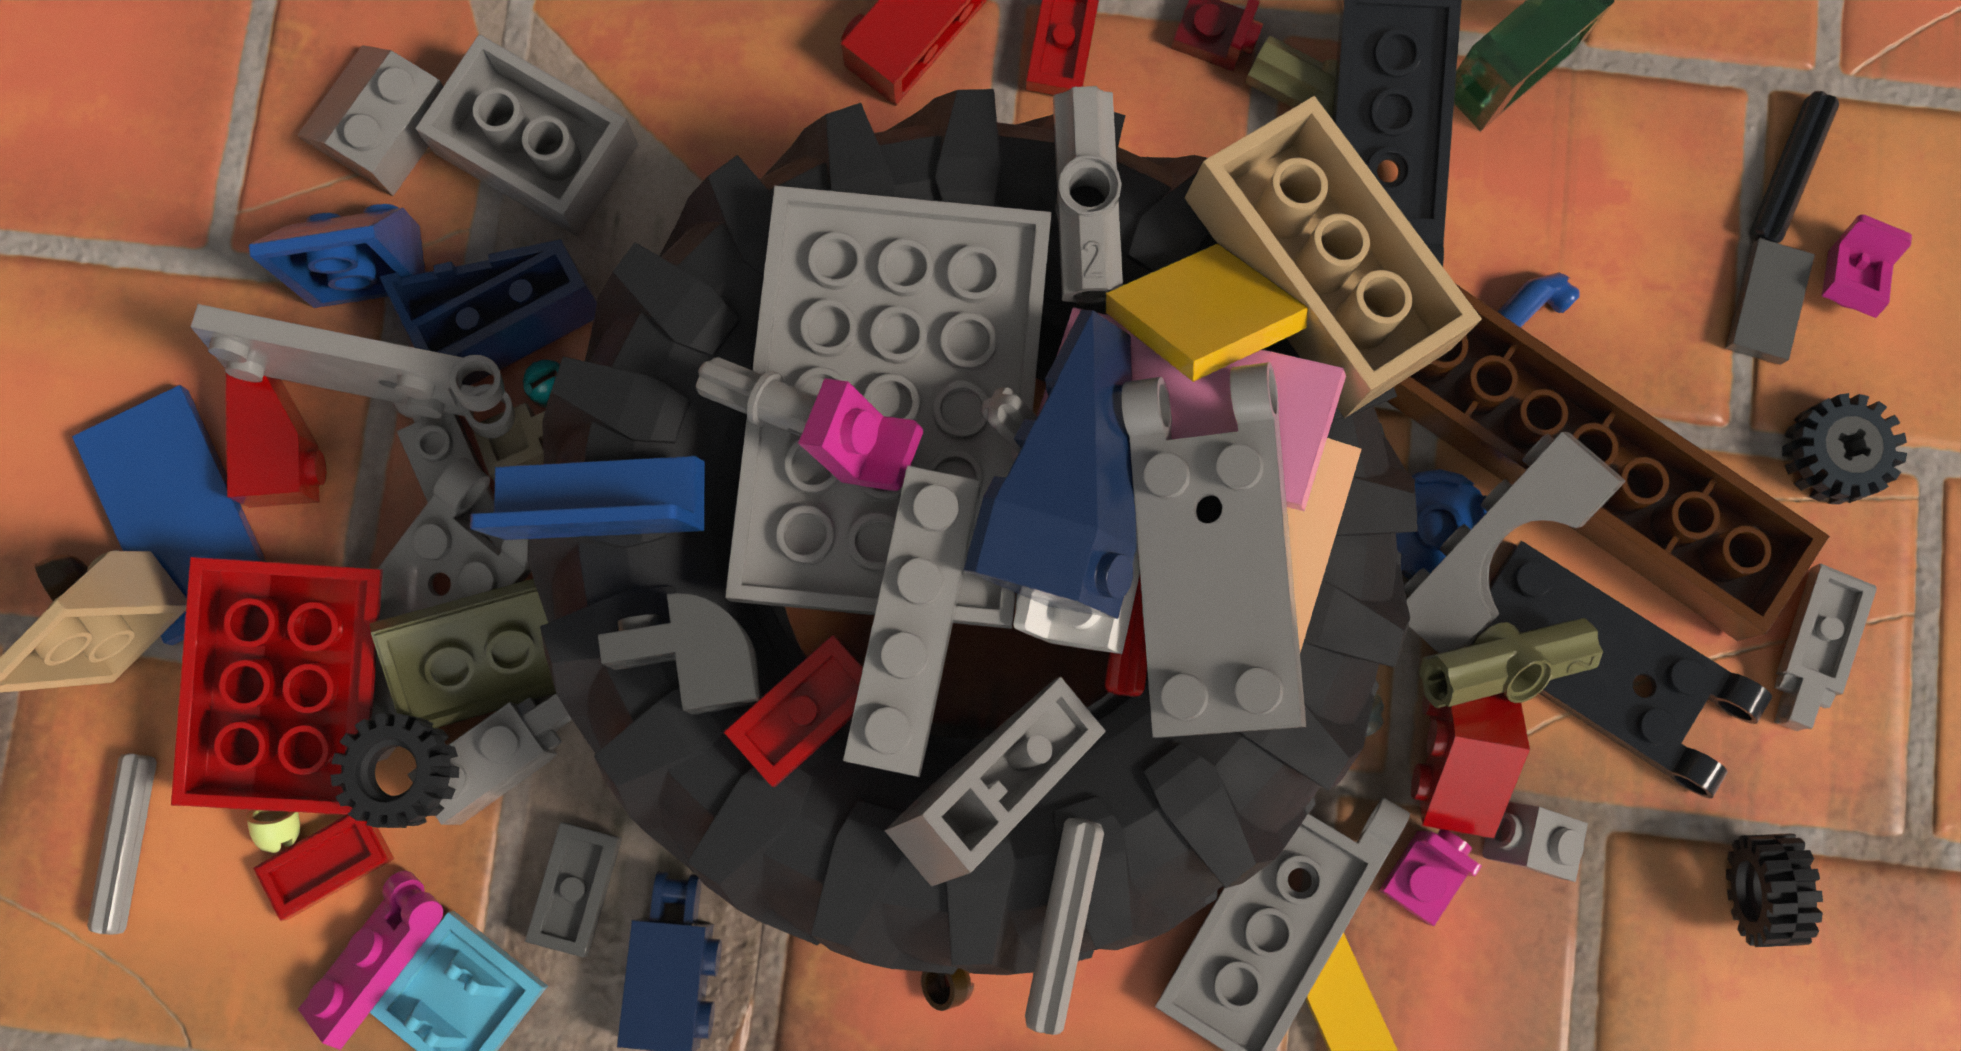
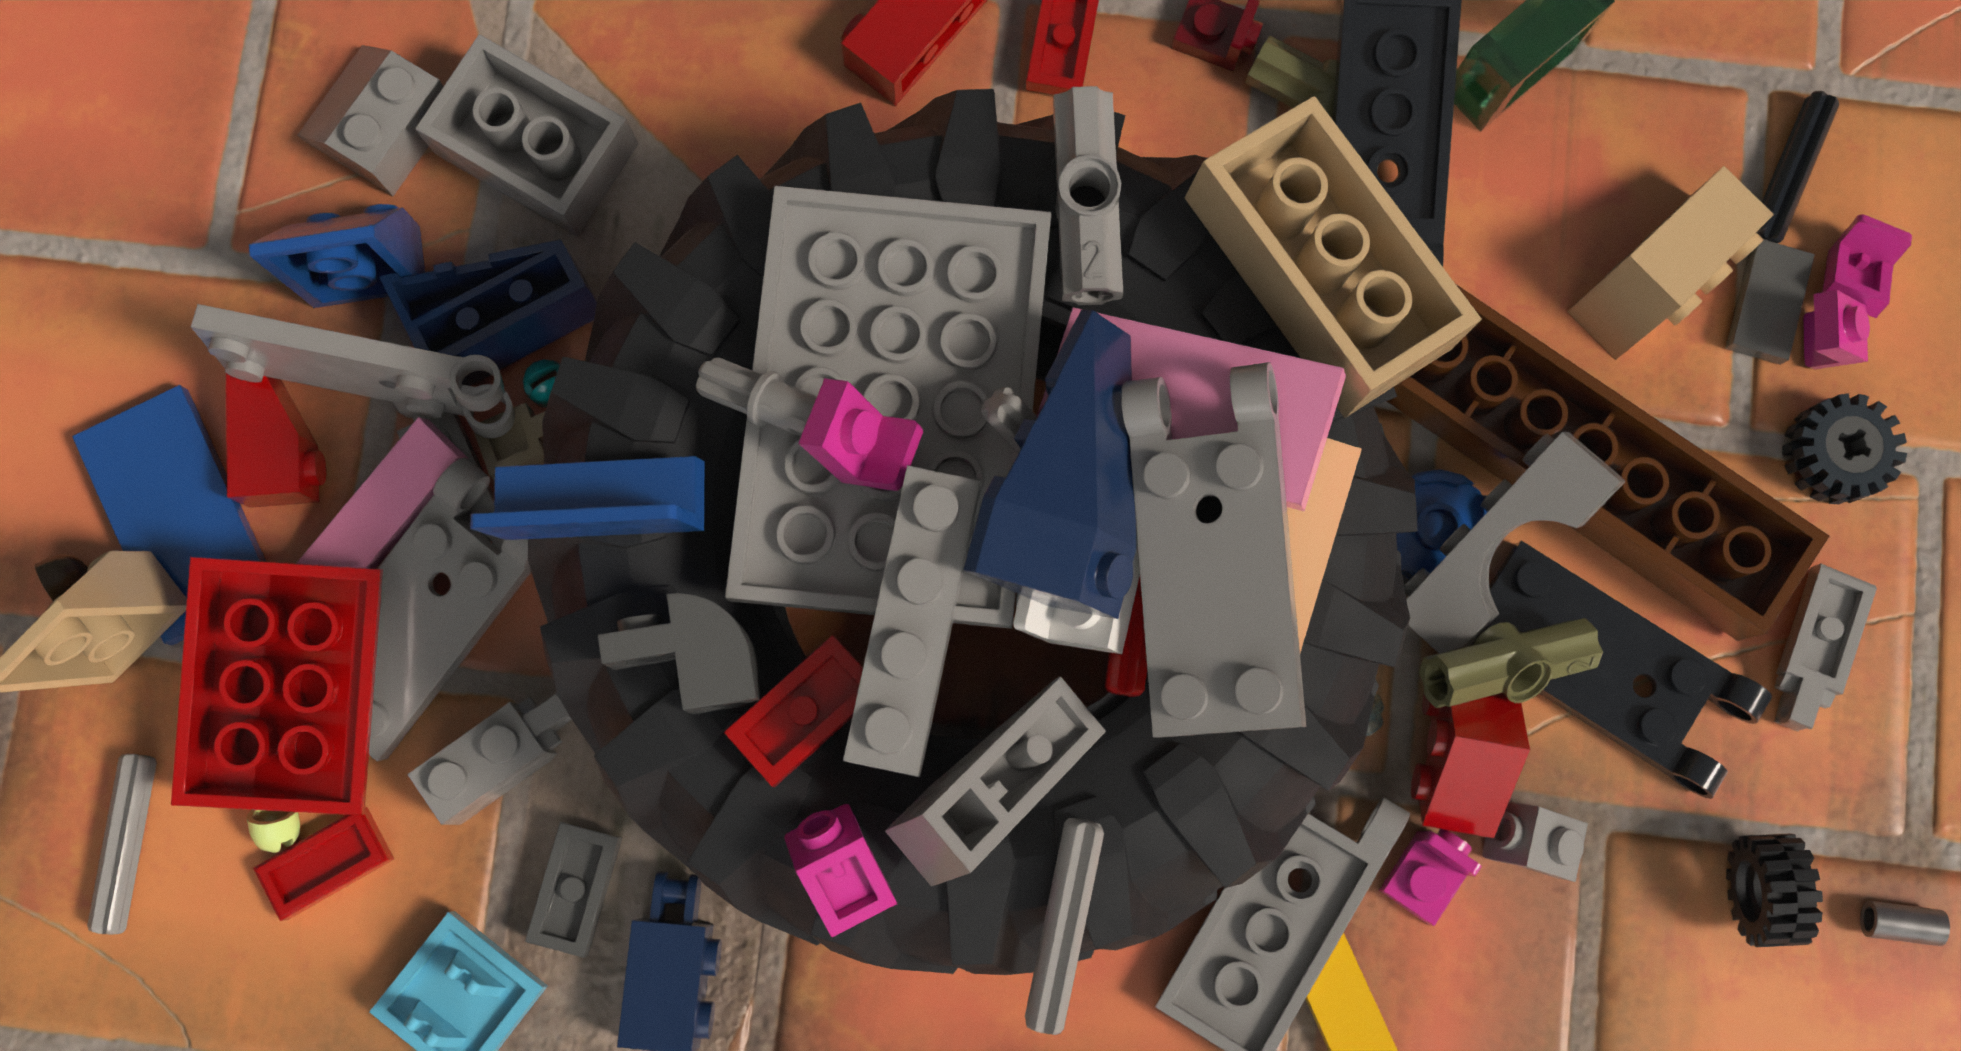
dark pink plate [298,871,443,1050] -> none
black tyre [331,713,460,828] -> none
olive tile [370,579,556,728] -> none
dark brown hinge [921,968,974,1011] -> none
yellow tile [1106,244,1308,382] -> none
blue arm [1497,272,1580,328] -> none
none -> bright pink tile [297,417,468,569]
none -> dark pink bracket [784,804,897,937]
none -> tan wedge [1567,166,1774,360]
none -> dark pink bracket [1803,290,1870,370]
none -> flat silver piece [1860,901,1950,946]

